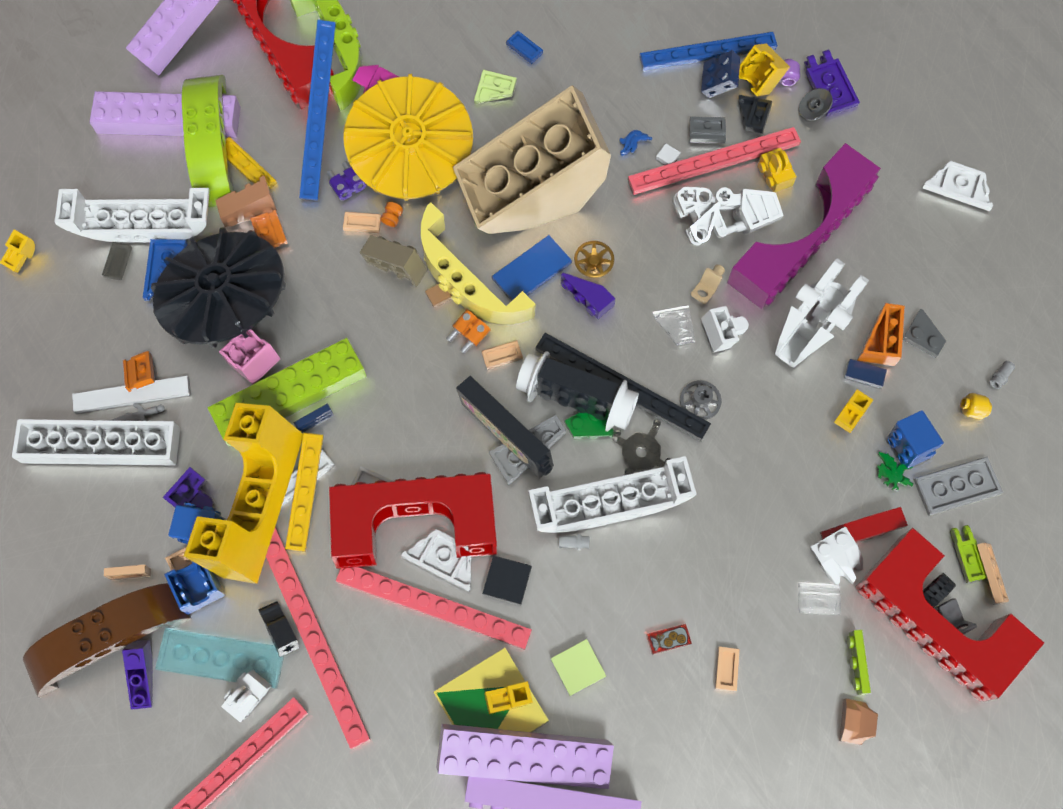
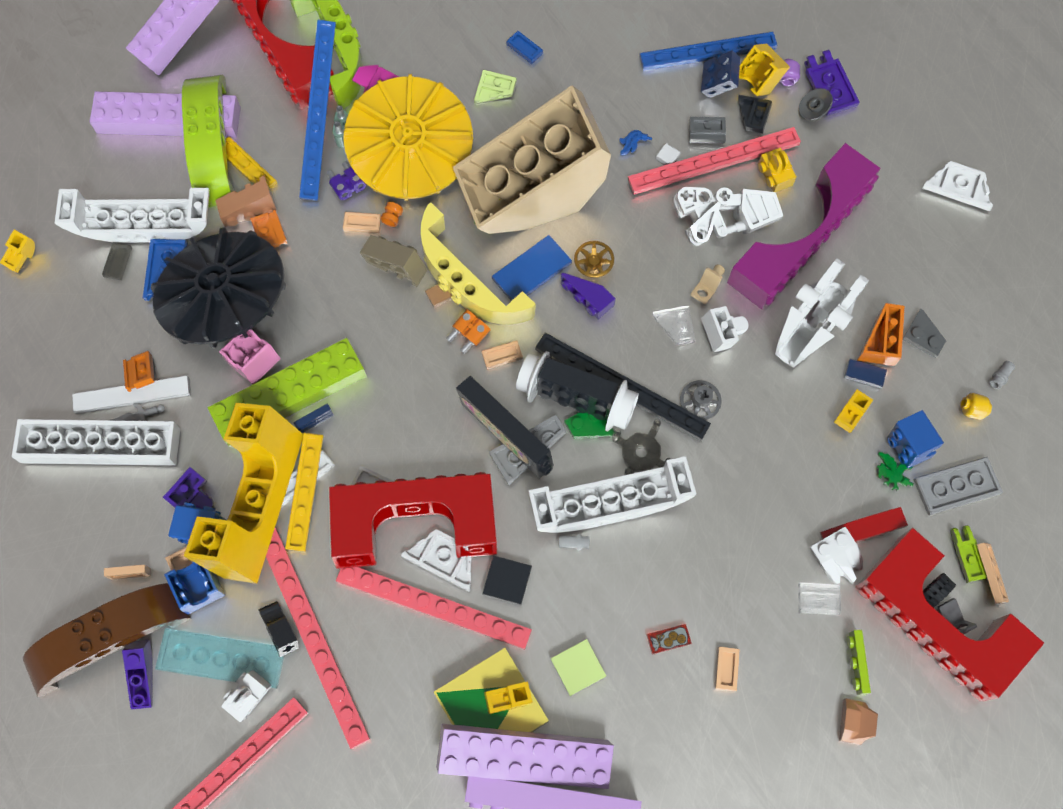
none -> sand green piece [333,106,348,148]

